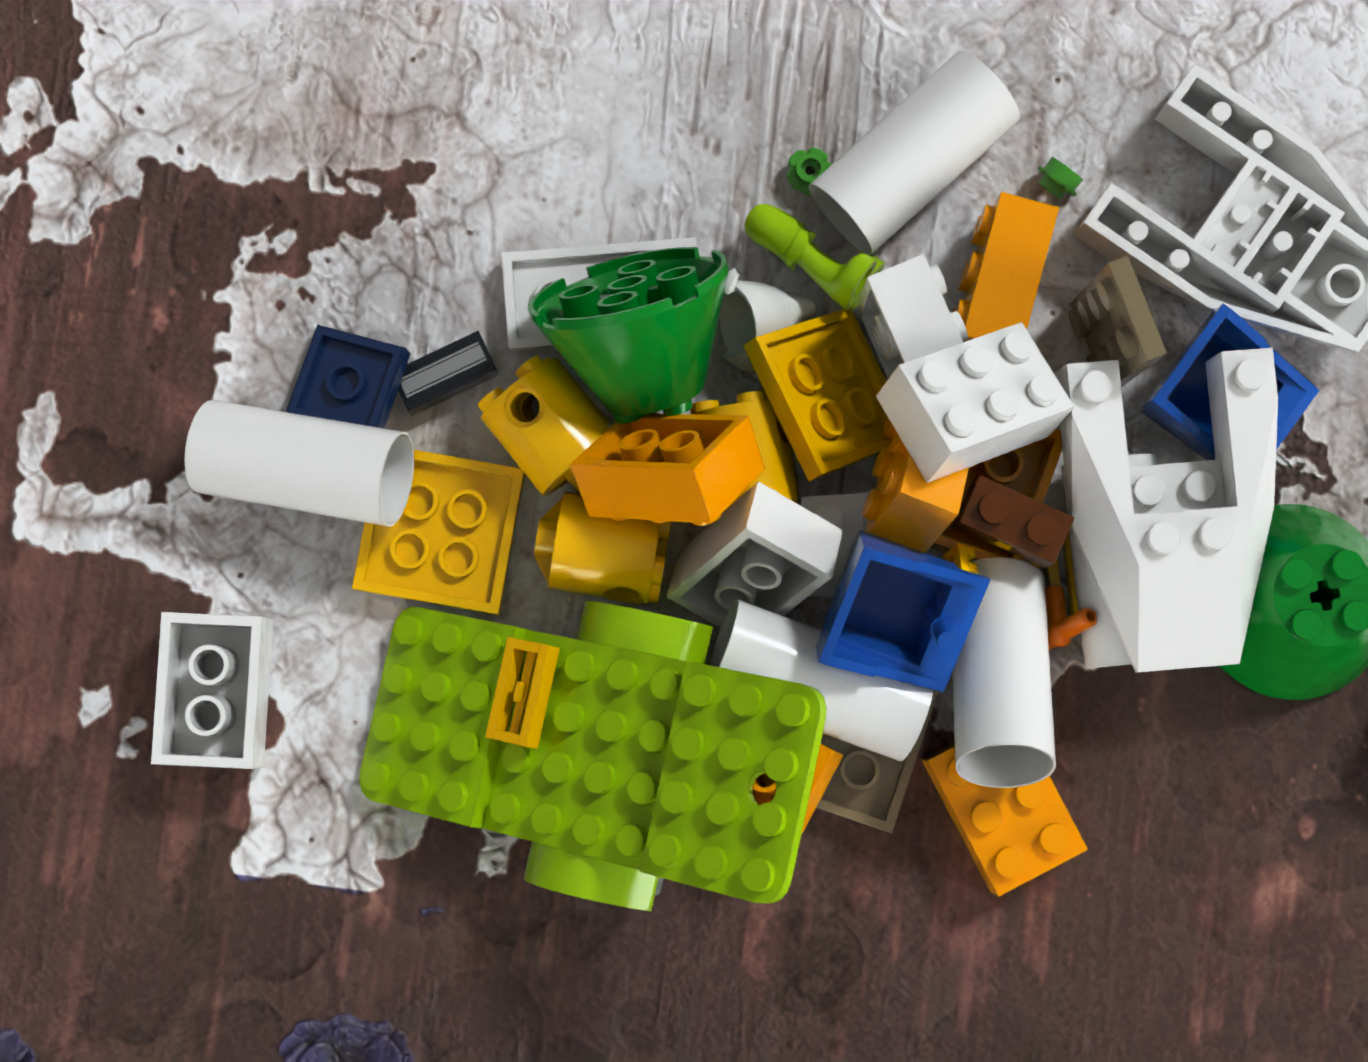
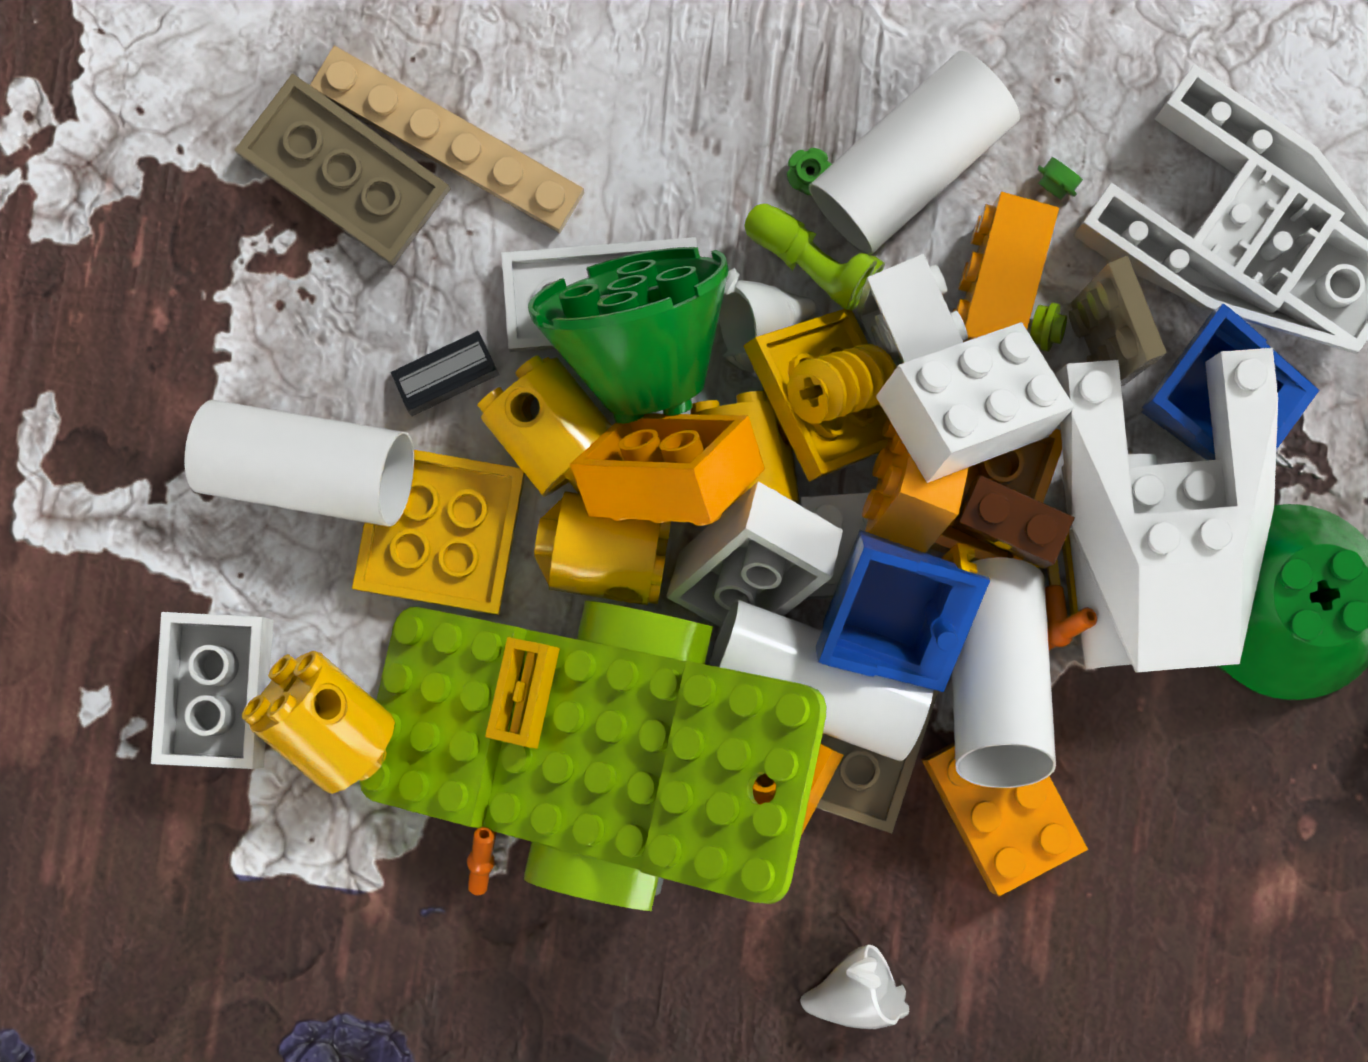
dark blue tile [286,324,411,428] -> none
none -> dark tan plate [235,73,451,266]
none -> yellow cylinder [242,651,395,794]
none -> tan plate [310,45,584,233]
none -> orange piece [467,827,497,895]
none -> yellow piece [787,344,897,424]
none -> white hat [800,945,909,1029]
none -> lime plate [1030,302,1067,352]

